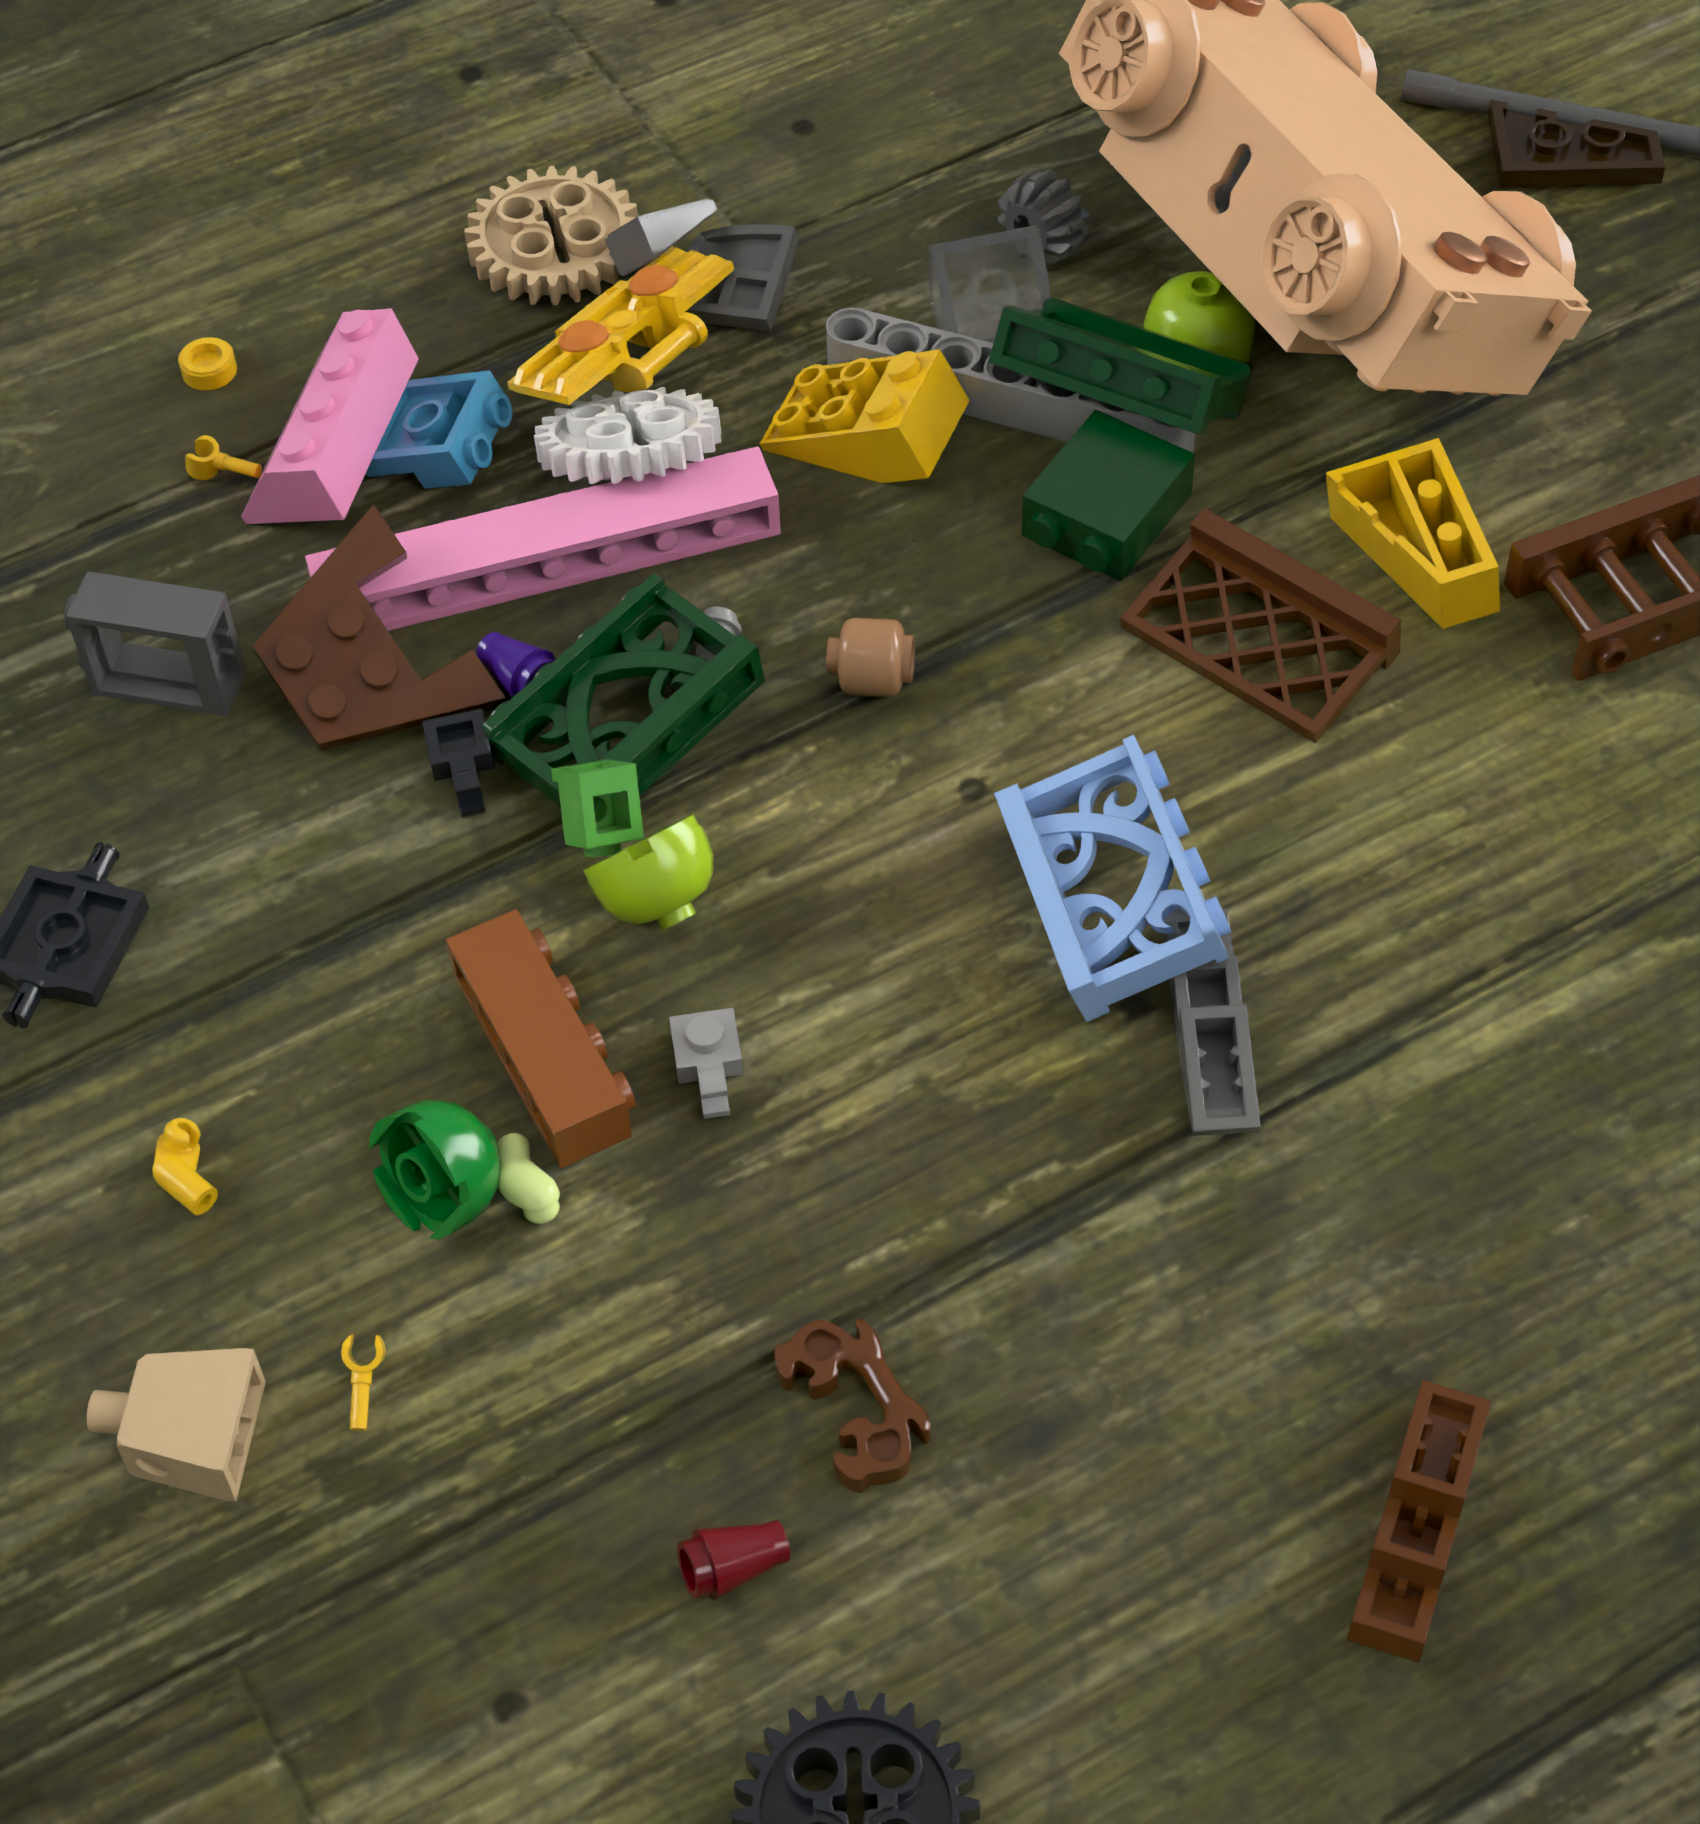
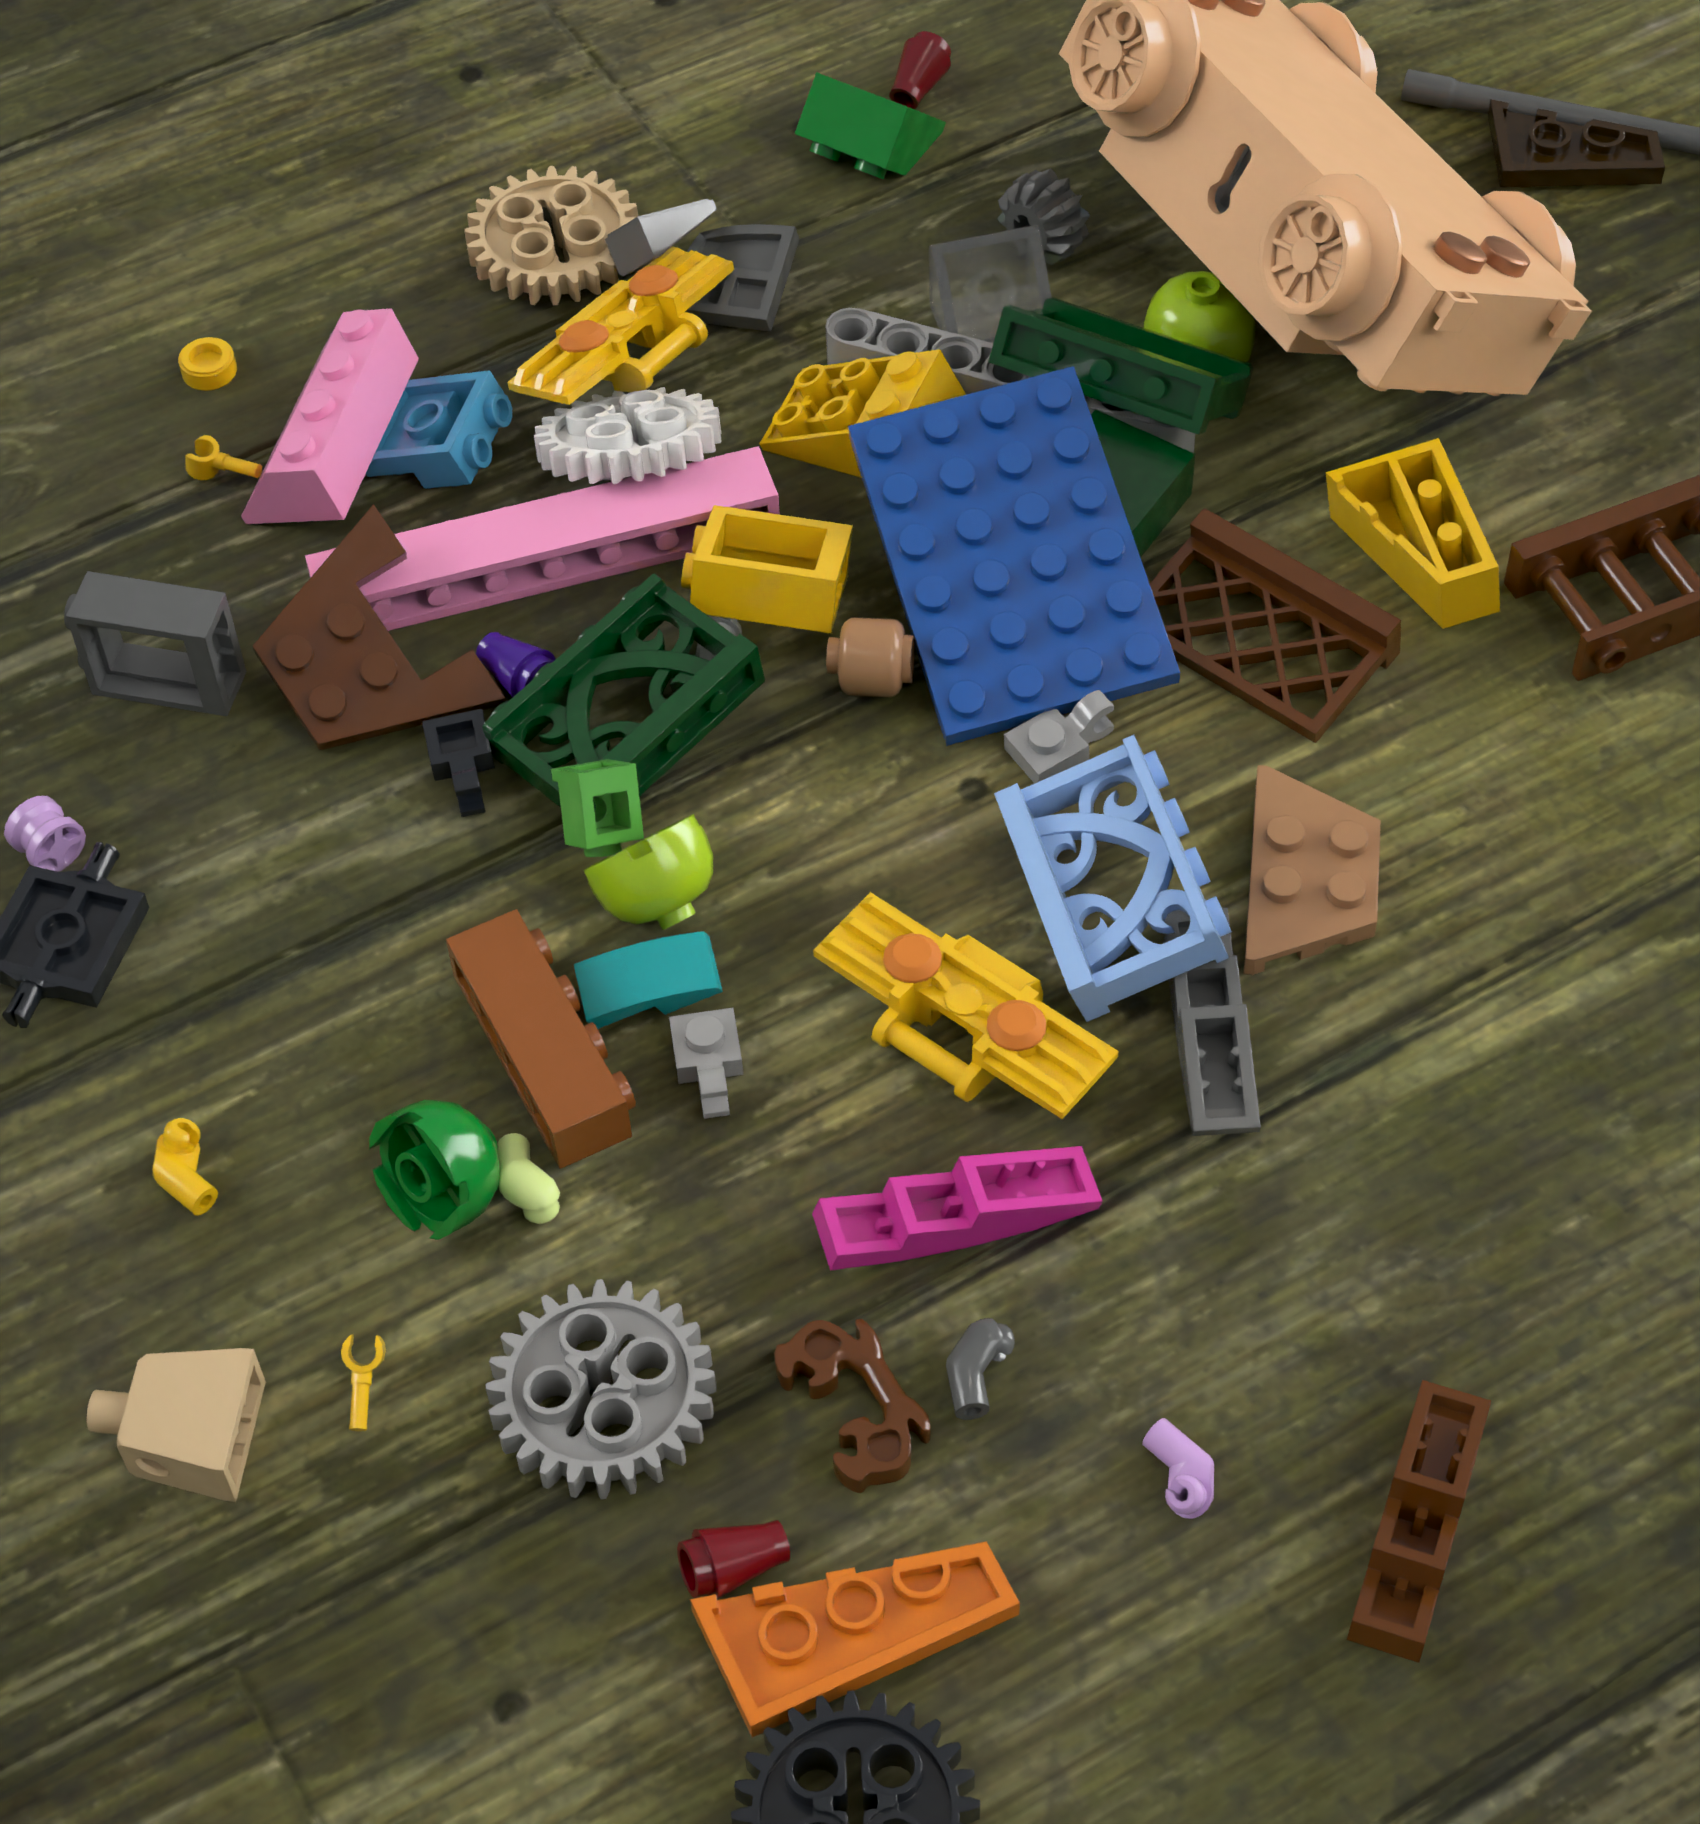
none -> lavender wheel [4,796,86,872]
none -> light grey gear [486,1279,716,1499]
none -> teal slope [574,931,723,1029]
none -> yellow window [681,505,853,633]
none -> orange wing [690,1541,1020,1738]
none -> green slope [795,72,946,179]
none -> dark pink slope [812,1146,1103,1271]
none -> yellow piece [813,892,1119,1119]
none -> blue plate [848,366,1180,746]
none -> dark red cone [889,31,951,109]
none -> dark grey arm [946,1318,1015,1420]
none -> light grey plate [1004,690,1114,784]
none -> lavender arm [1142,1418,1214,1519]
none -> medium nougat wing [1244,765,1381,975]

